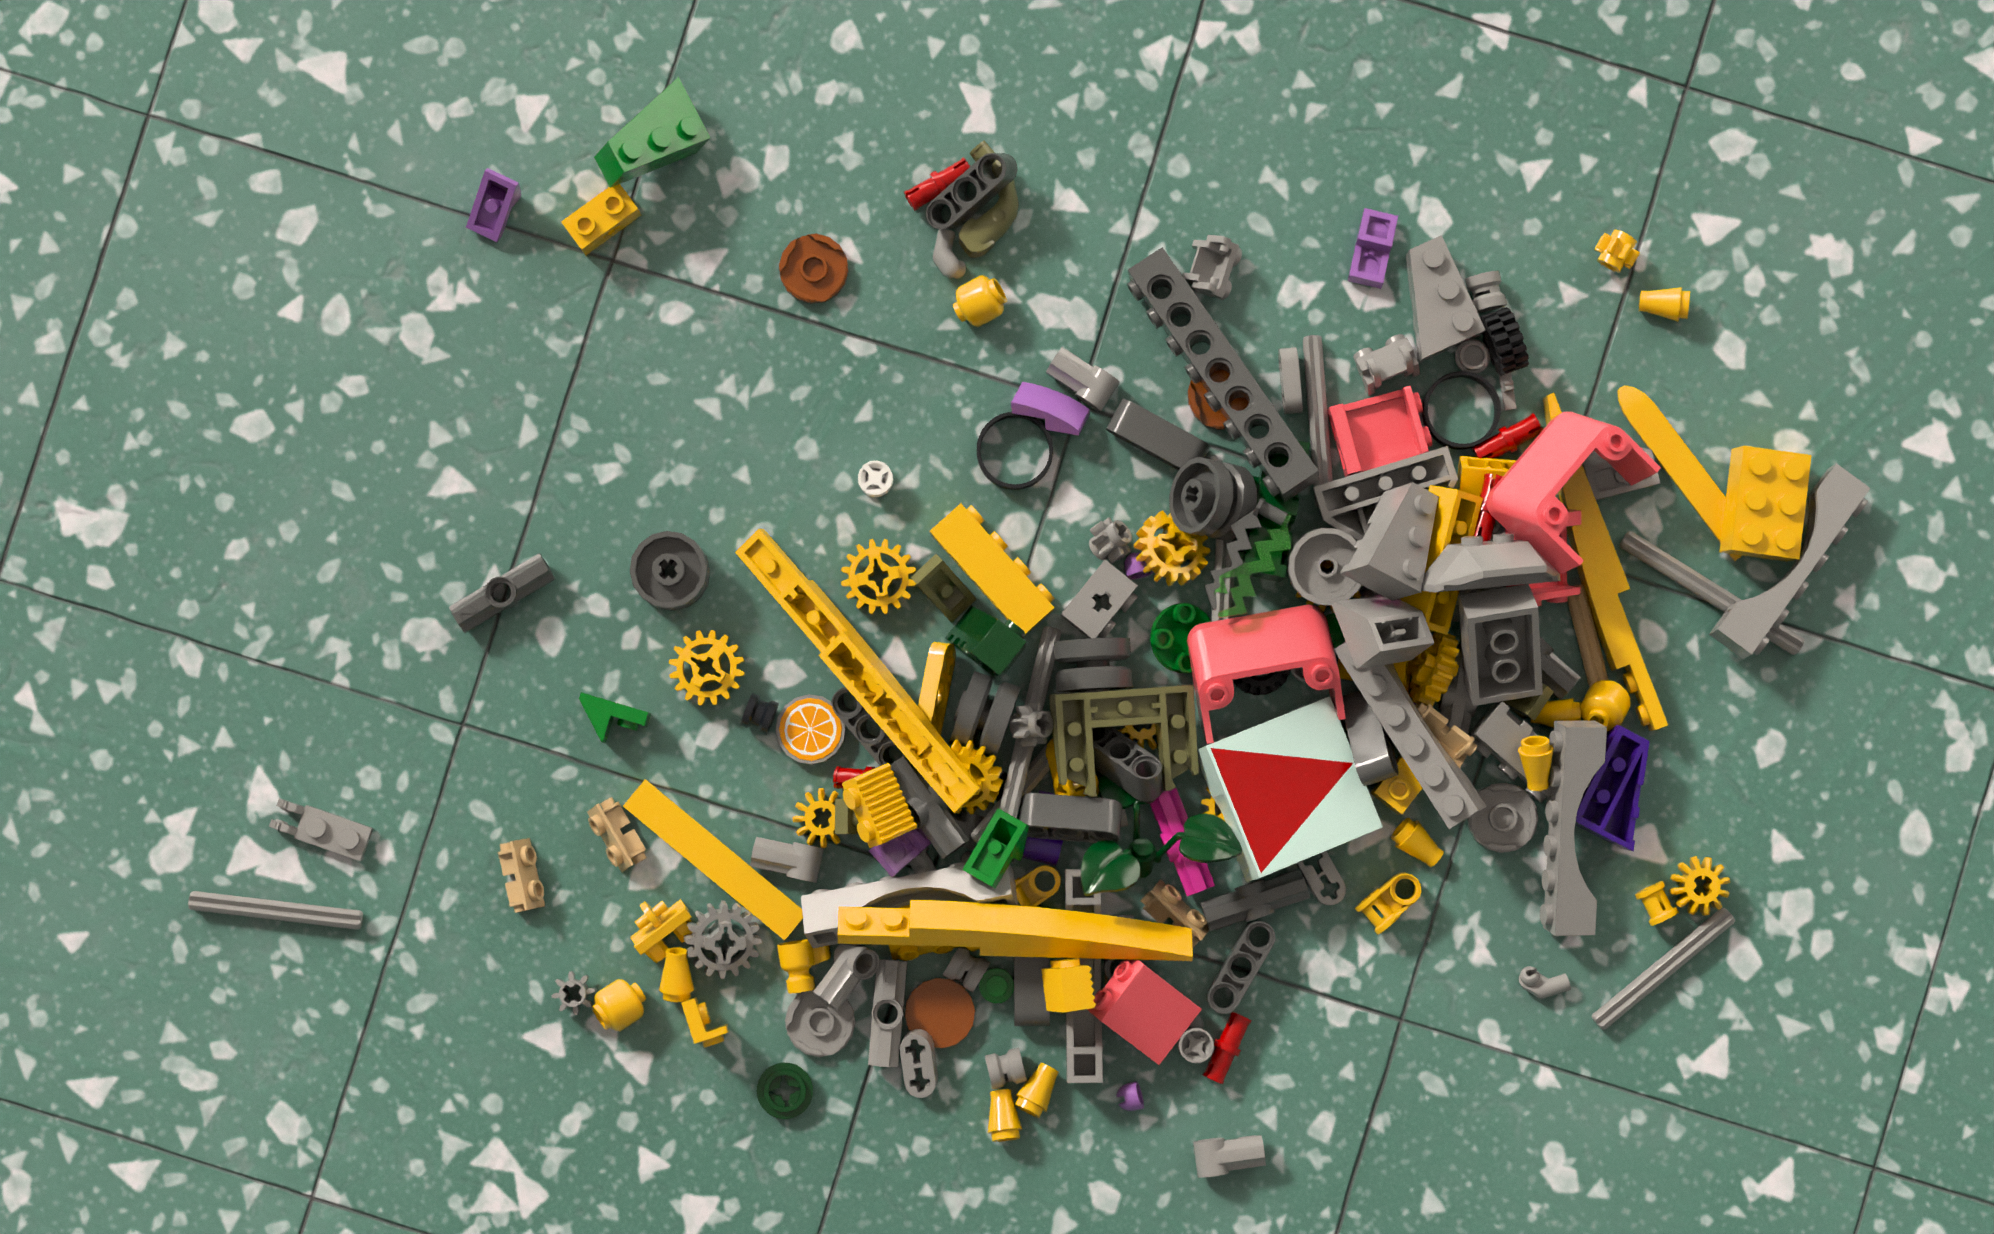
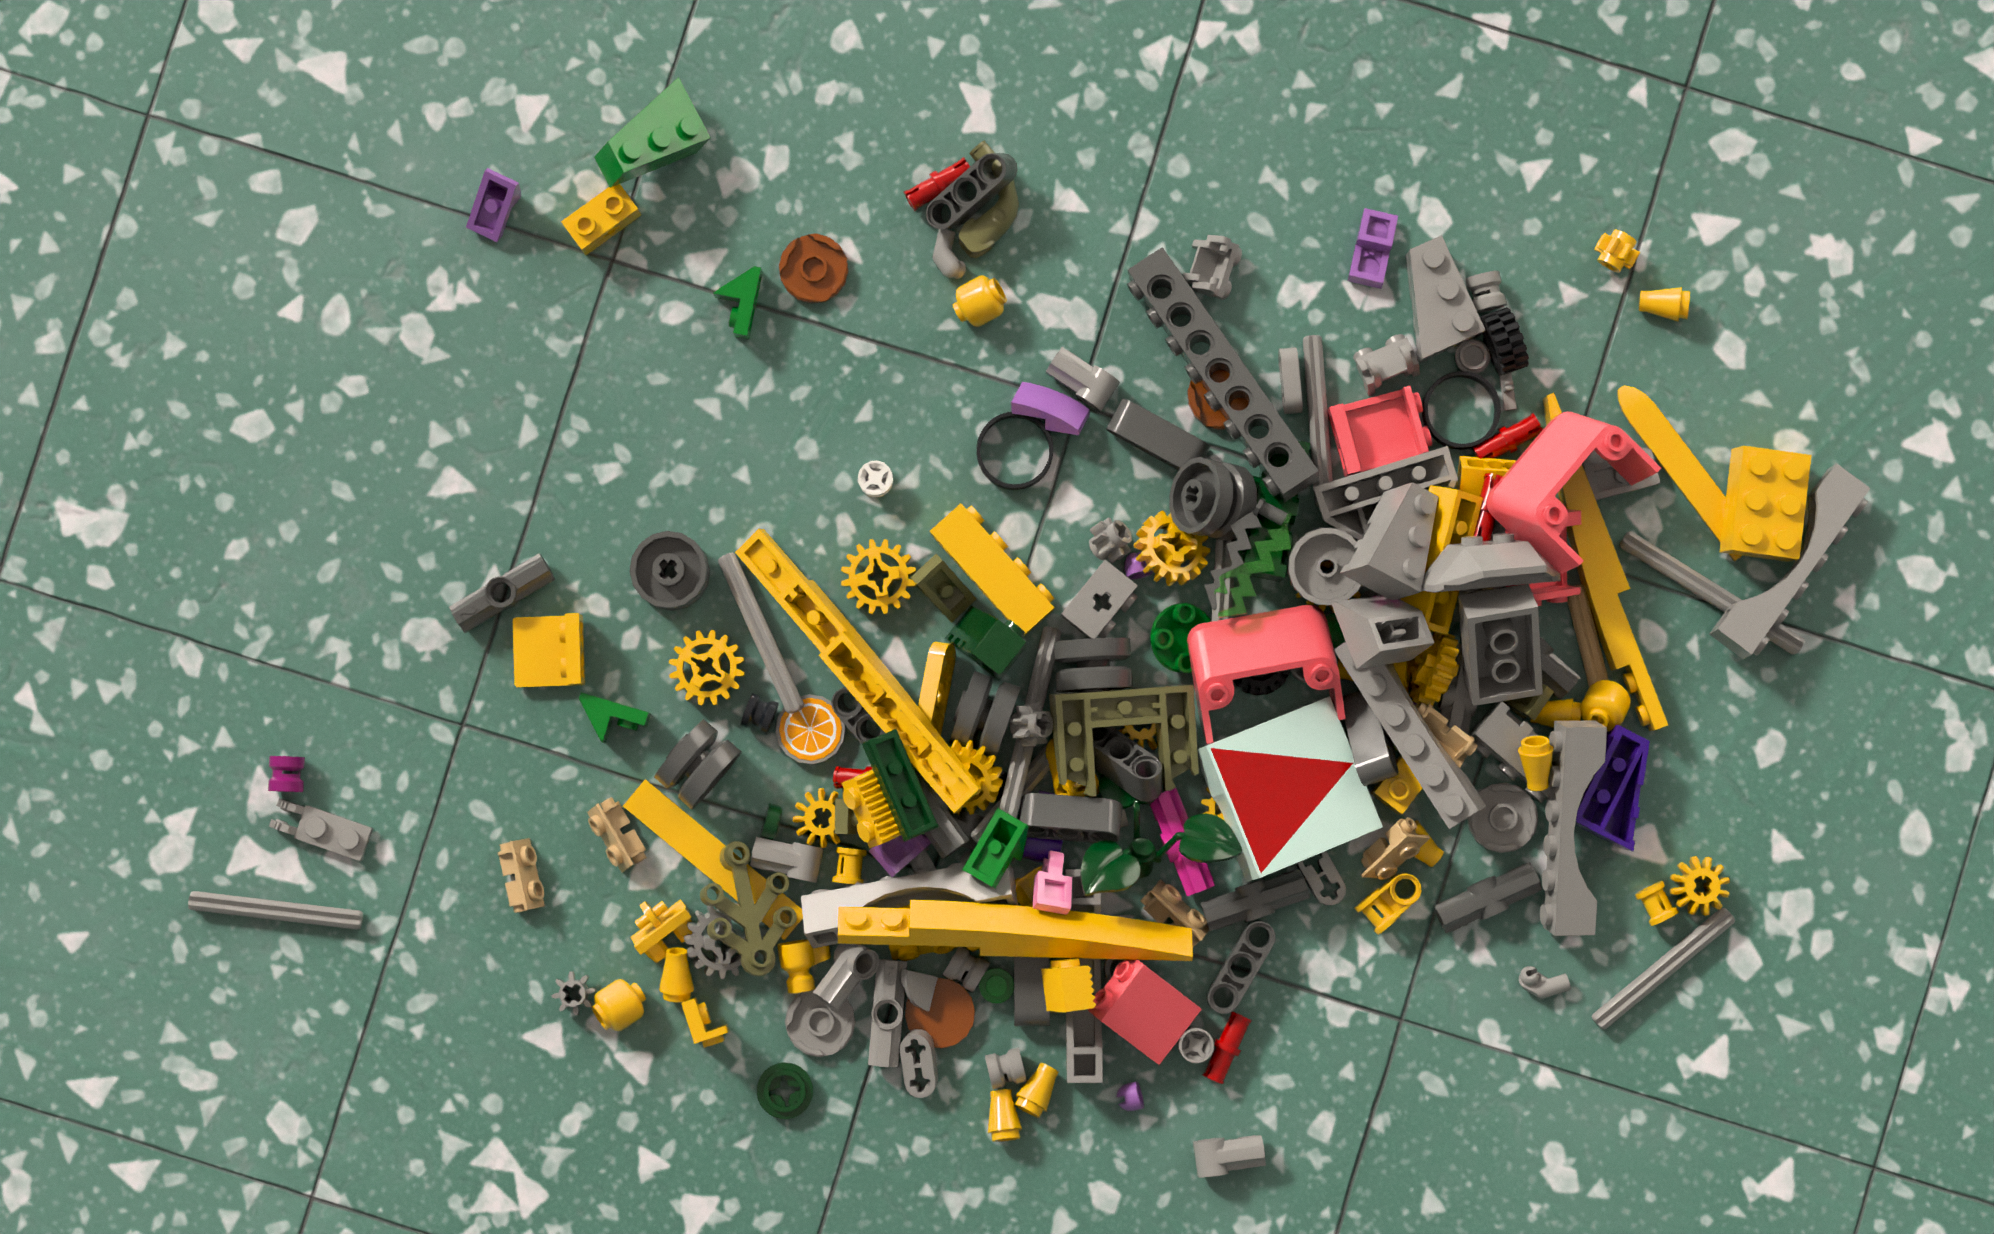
none -> magenta wheel [268,756,305,792]
none -> yellow bracket [513,613,585,688]
none -> dark grey wheel [654,719,742,809]
none -> olive plant [700,841,797,976]
none -> green slope [713,266,763,340]
none -> light grey axle [718,552,804,714]
none -> dark green tile [760,803,782,840]
none -> yellow bush [832,847,867,884]
none -> dark green tile [862,729,939,842]
none -> light grey tile [901,969,938,1011]
none -> bright pink plate [1033,850,1072,915]
none -> tan hinge [1361,817,1430,880]
none -> dark grey piece [1433,862,1543,933]

